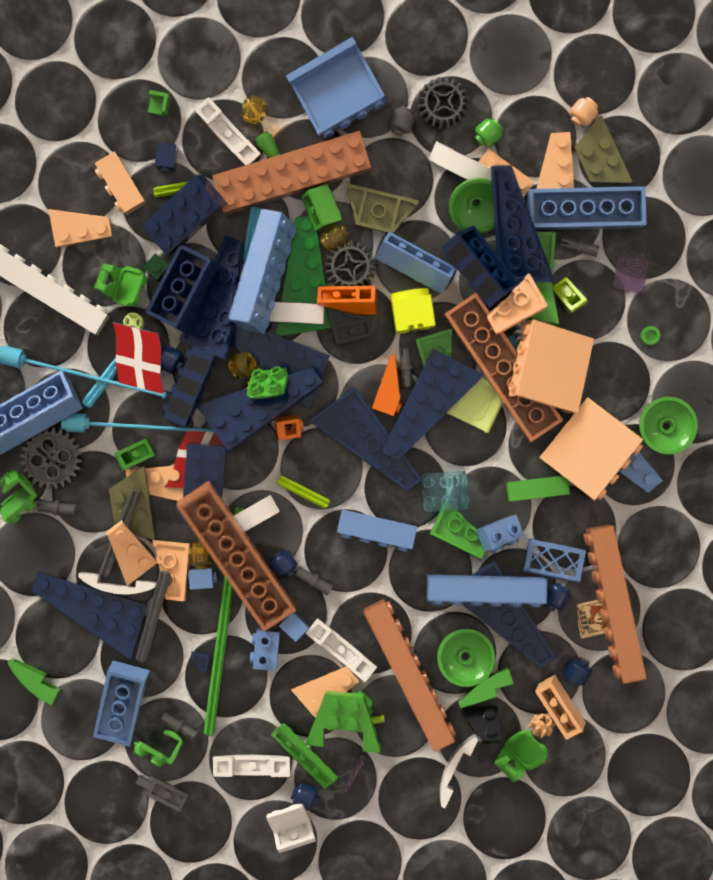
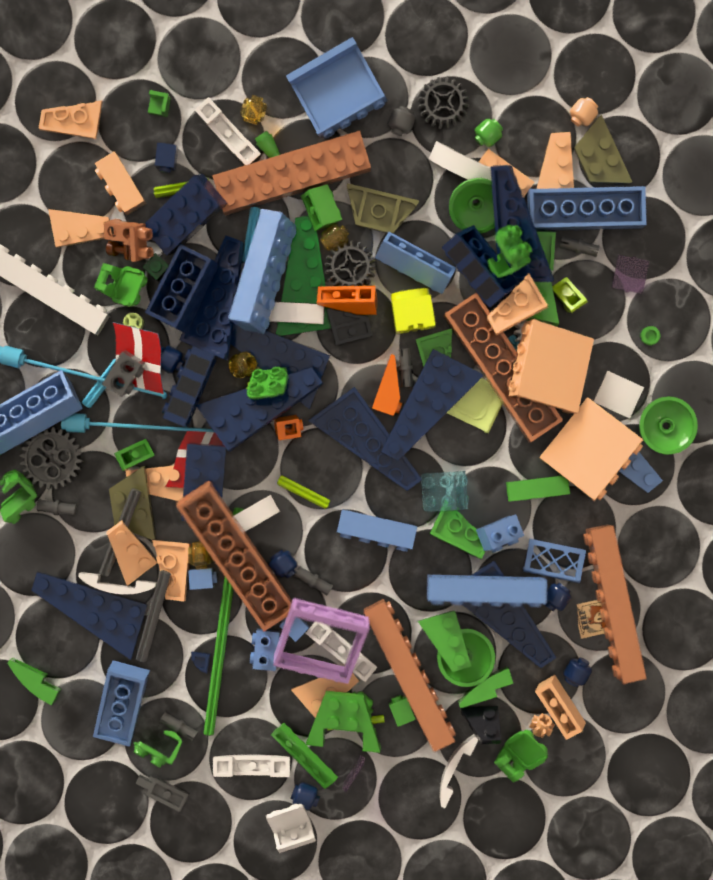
none -> light nougat wing [39,100,103,139]
none -> dark grey brick [102,350,145,397]
none -> nougat hips [104,219,154,262]
none -> lavender window [274,598,369,684]
none -> bright green brick [389,694,416,727]
none -> bright green wing [418,610,471,672]
none -> bright green piece [488,225,532,278]
none -> white sticker [594,371,644,418]

